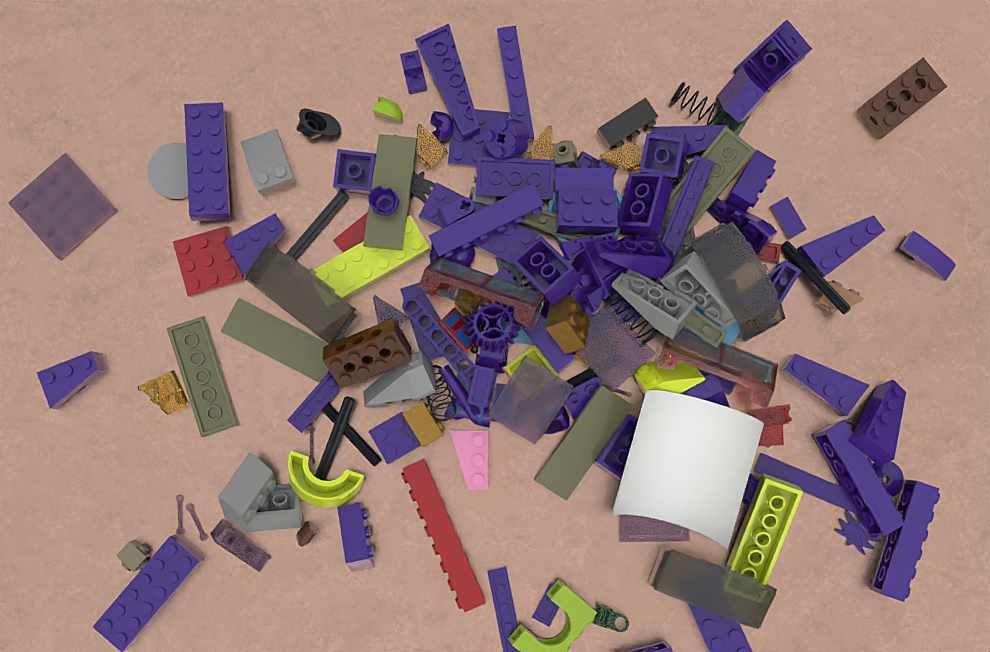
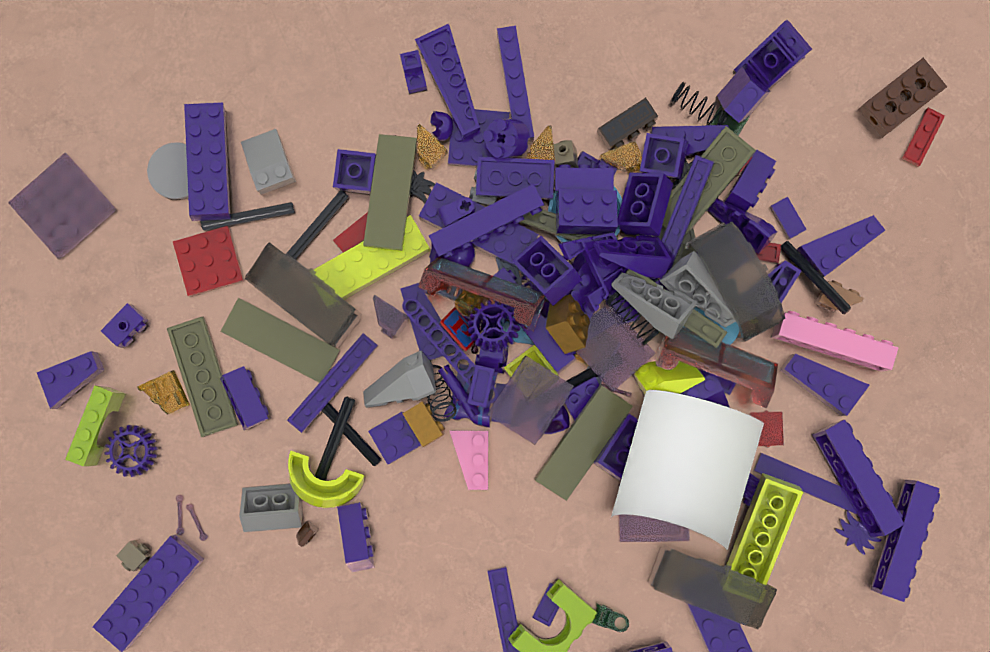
clear purple slope [210,518,271,572] -> none
light grey slope [218,453,276,527] -> none
dark purple wedge [224,213,285,277] -> none
black piece [296,108,340,139] -> none
clear purple hinge [307,425,316,465] -> none
reddish brown brick [323,318,412,389] -> none
dark purple hair [368,186,399,216] -> none
lime brick [373,96,404,123] -> none
red brick [401,459,486,613] -> none
clear red hinge [747,404,792,427] -> none
dark purple wedge [850,379,906,466] -> none
dark purple dish [872,461,904,497] -> none
dark purple slope [899,231,956,281] -> none
none -> lime arch [65,385,125,467]
none -> dark purple brick [101,303,148,348]
none -> dark purple gear [104,425,158,477]
none -> black axle [201,202,295,231]
none -> dark purple brick [220,366,269,431]
none -> bright pink brick [771,311,898,372]
none -> red tile [902,107,945,167]

